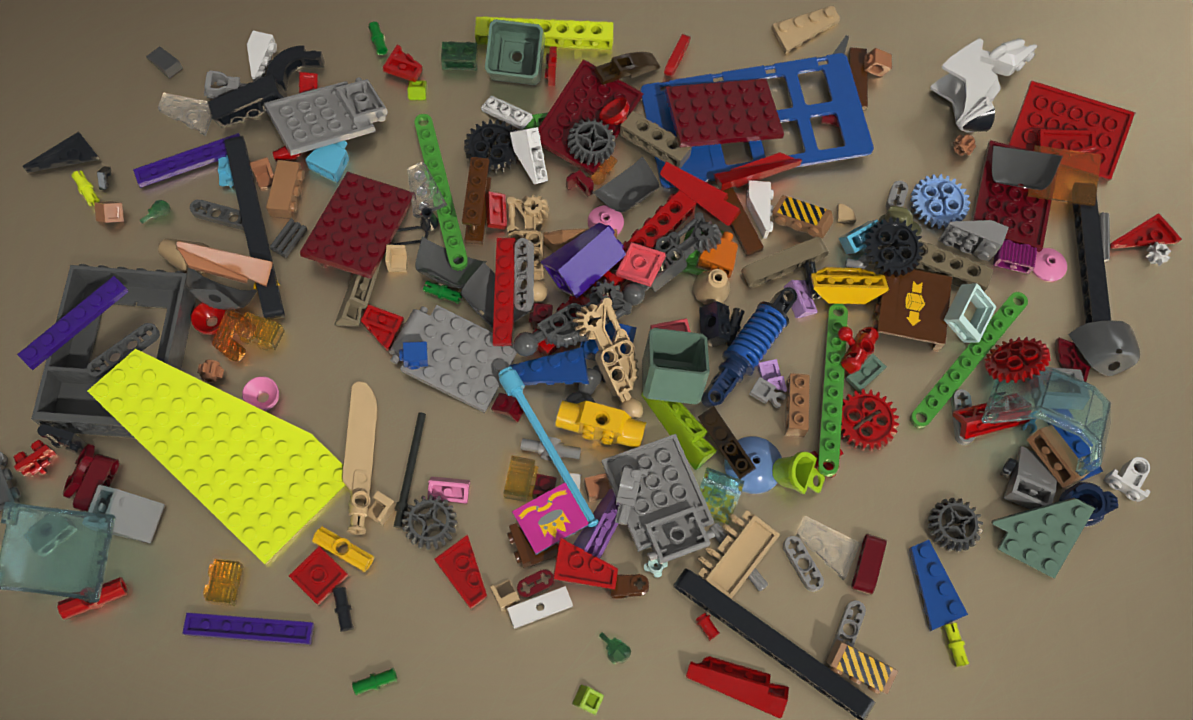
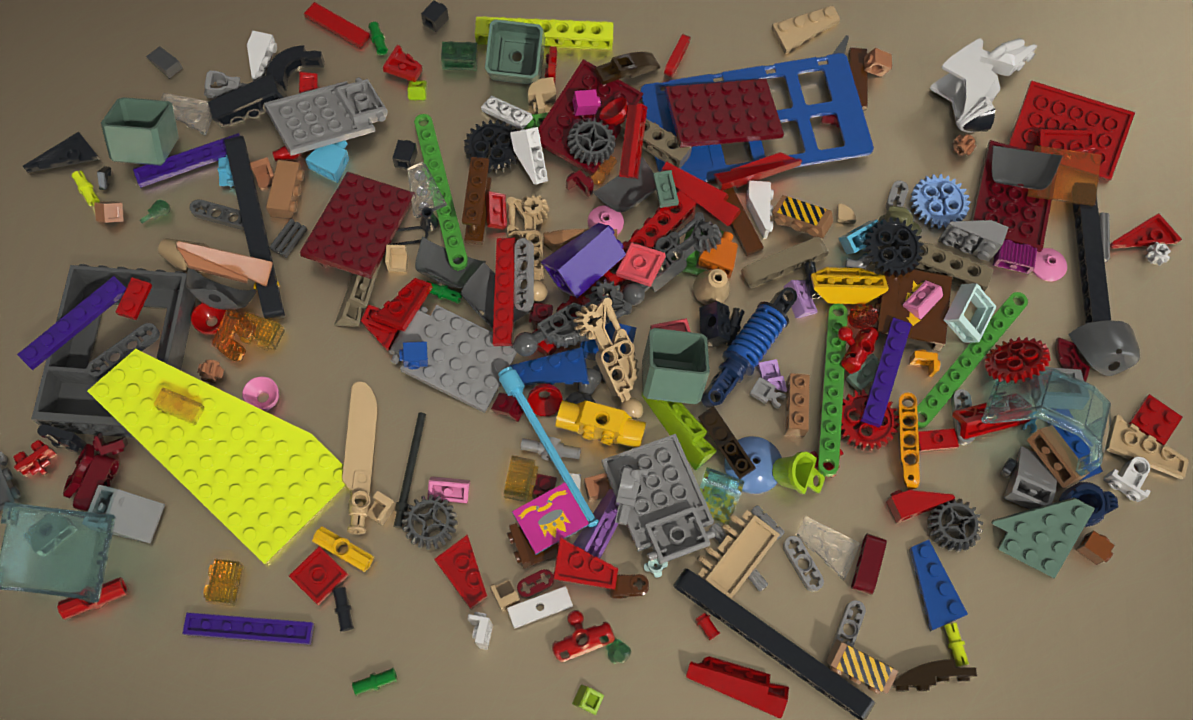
none -> dark red bracket [93,433,129,456]
none -> sand green plate [101,97,179,166]
none -> red plate [115,278,152,320]
none -> clear yellow brick [154,387,204,425]
none -> red tile [304,2,370,48]
none -> red wing [370,278,433,332]
none -> black brick [392,140,418,171]
none -> black brick [421,0,449,32]
none -> white bracket [467,612,493,650]
none -> red piece [527,384,563,416]
none -> tan brick [528,77,556,114]
none -> red piece [552,610,615,662]
none -> dark pink brick [572,90,601,116]
none -> red fence [619,103,647,179]
none -> sand green plate [653,170,679,208]
none -> light grey axle [751,505,785,540]
none -> clear red gear [847,304,879,329]
none -> dark purple plate [861,317,912,427]
none -> red slope [886,490,955,523]
none -> dark brown slope [891,659,977,692]
none -> light orange piece [899,392,920,489]
none -> bright pink slope [903,281,943,320]
none -> light orange bracket [910,349,940,377]
none -> red plate [918,428,959,452]
none -> dark orange brick [1076,531,1115,565]
none -> tan wing [1106,414,1189,479]
none -> red plate [1128,394,1183,446]

